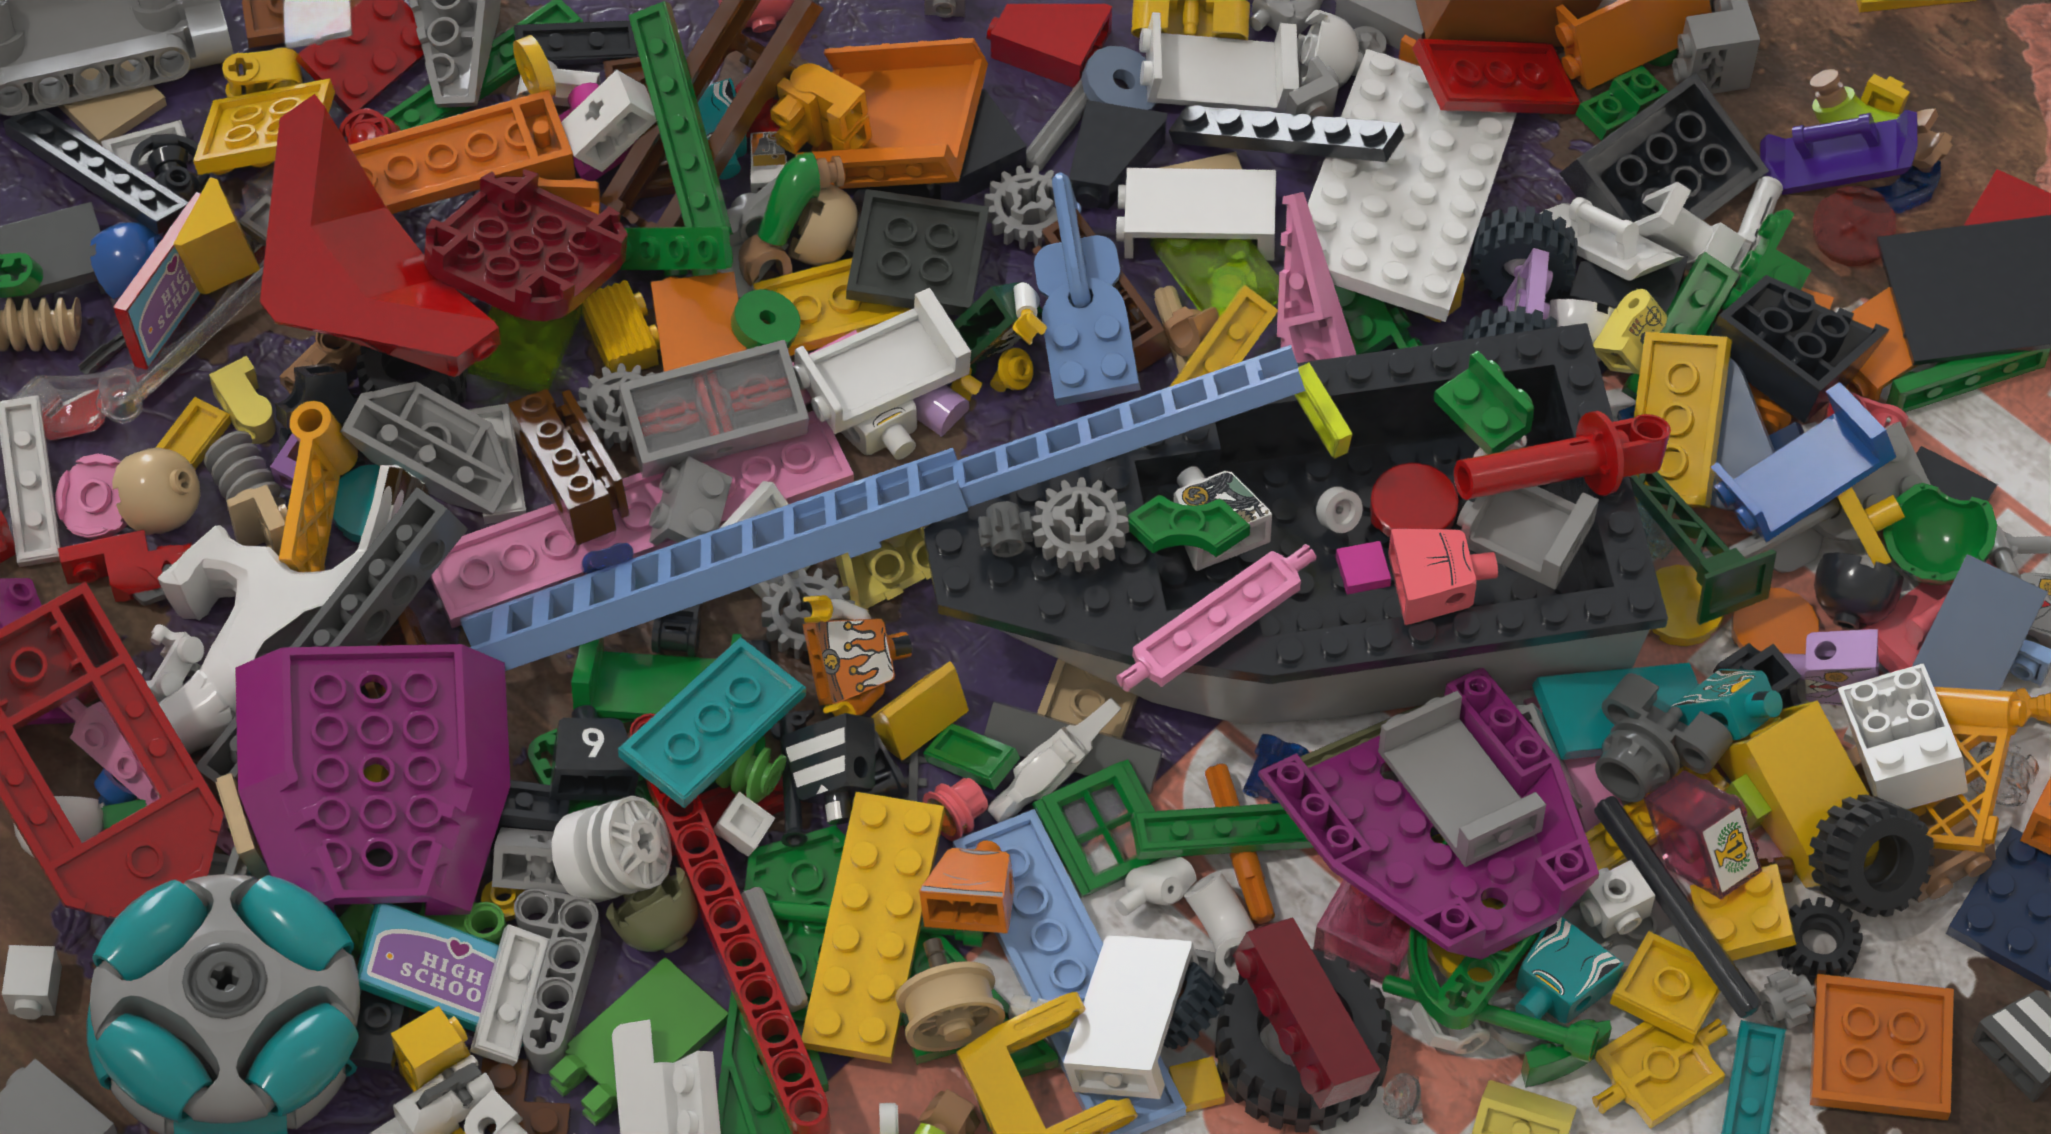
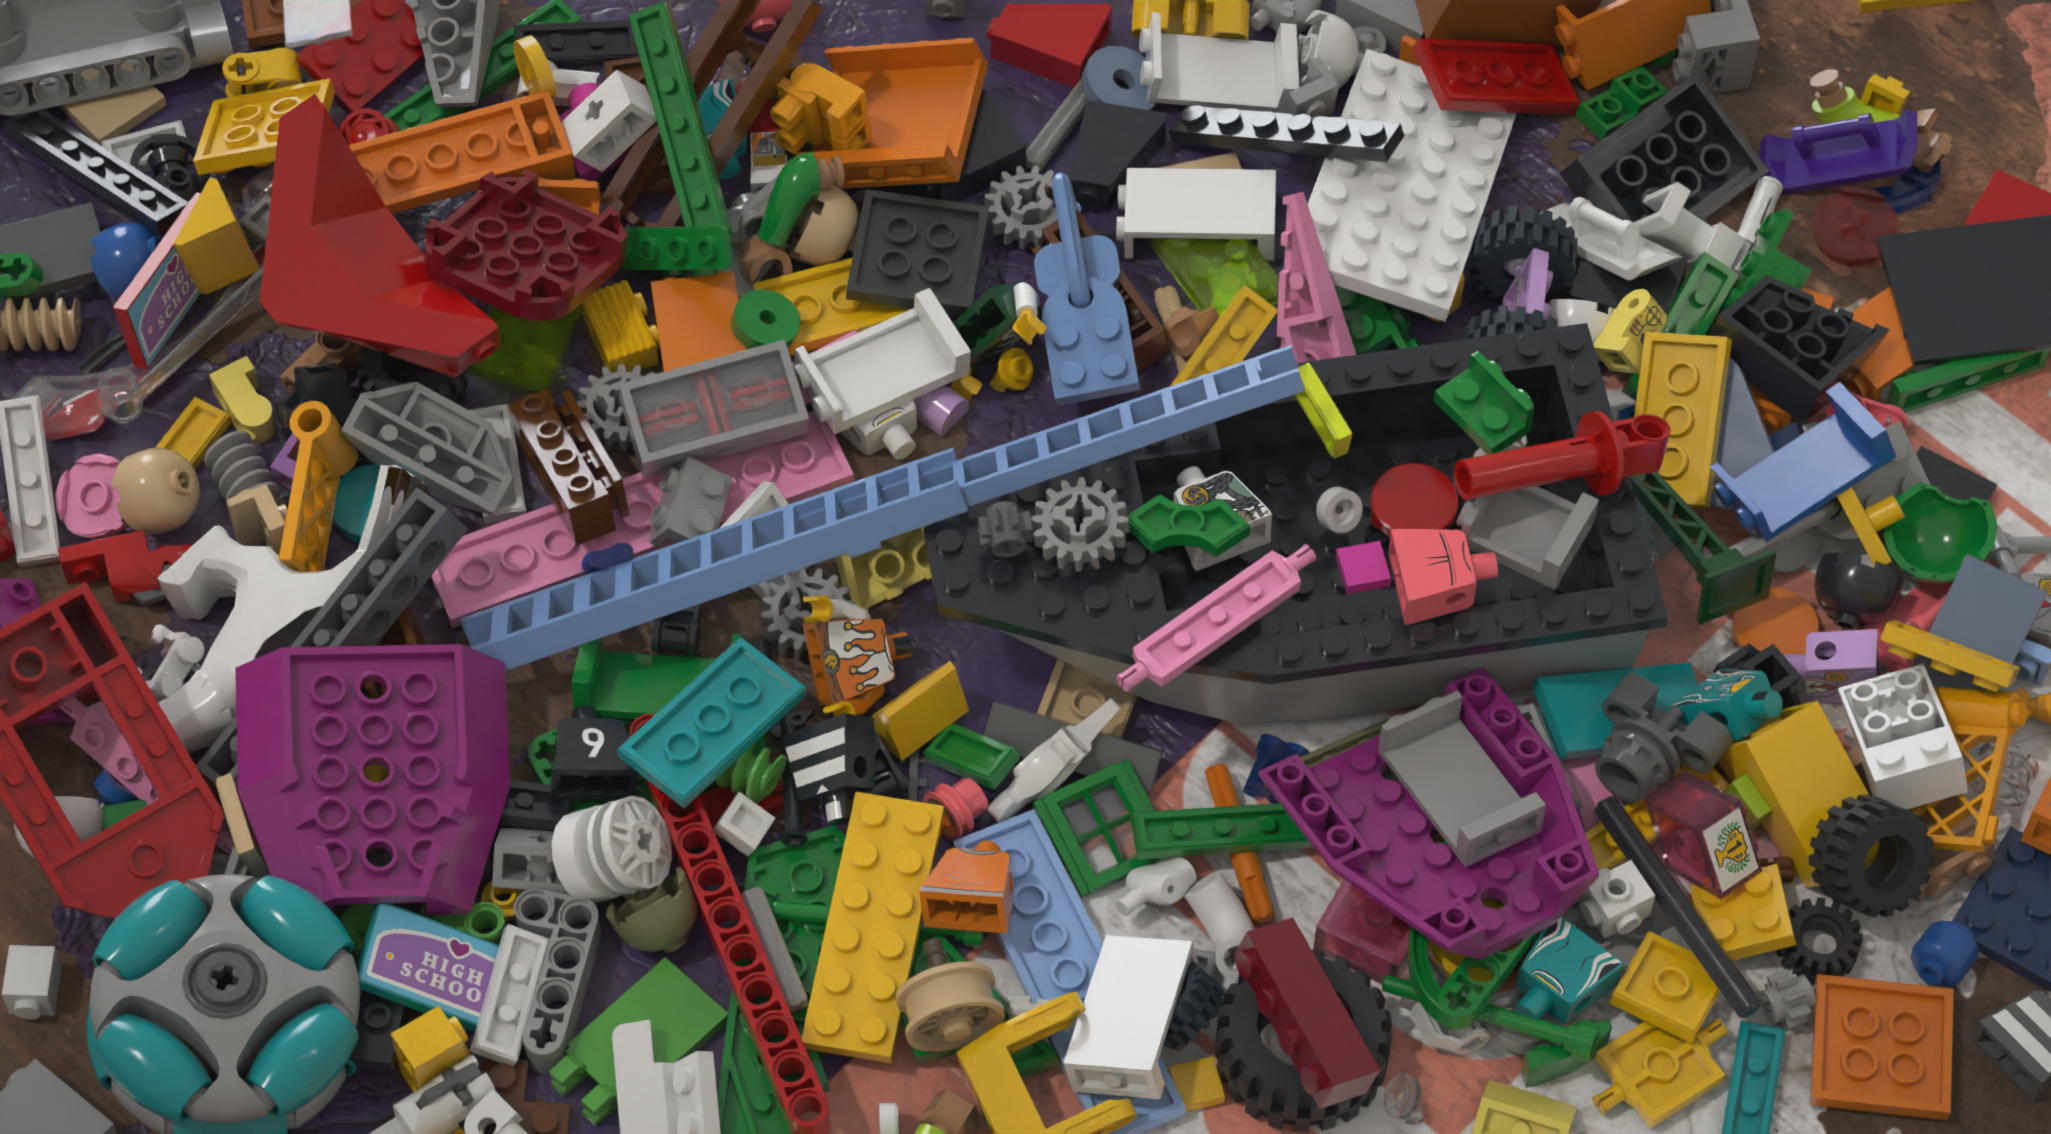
yellow tile [1649,564,1724,647] -> none
none -> yellow plate [1880,620,2020,692]
none -> blue head [1911,920,1979,988]

